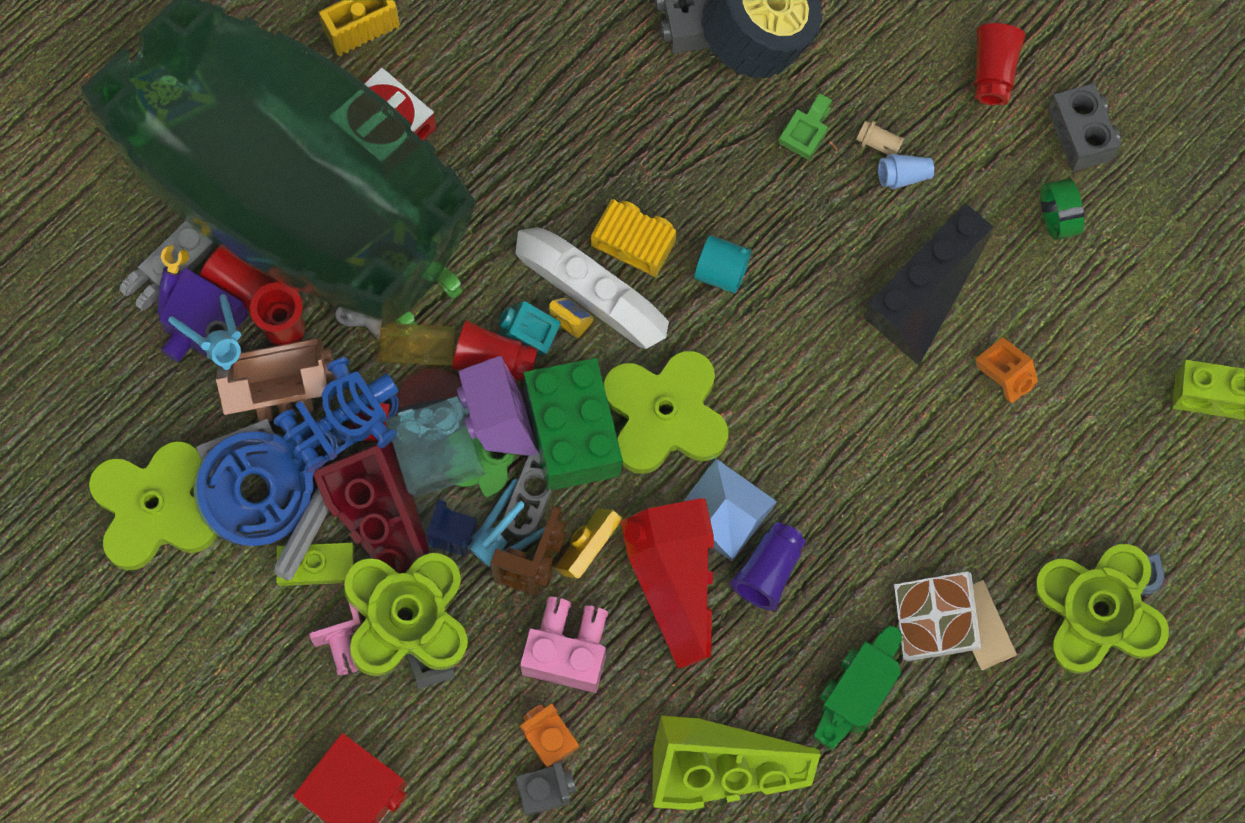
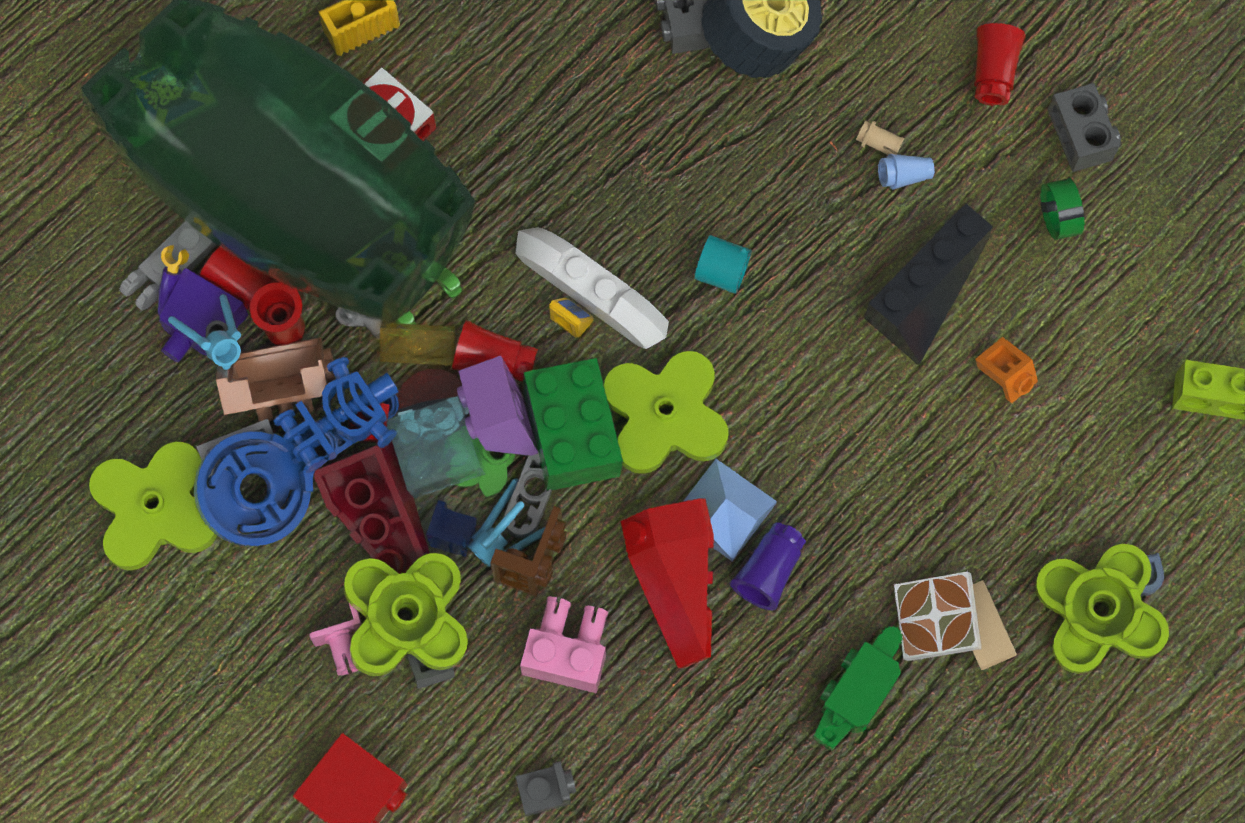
light grey axle [274,487,329,580] -> none
lime plate [277,543,354,586] -> none
teal bracket [498,301,561,356] -> none
orange bracket [520,704,580,768] -> none
yellow plate [554,509,622,579] -> none
yellow brick [591,199,676,277] -> none
lime wedge [652,716,820,810] -> none
bright green plate [779,93,832,161] -> none

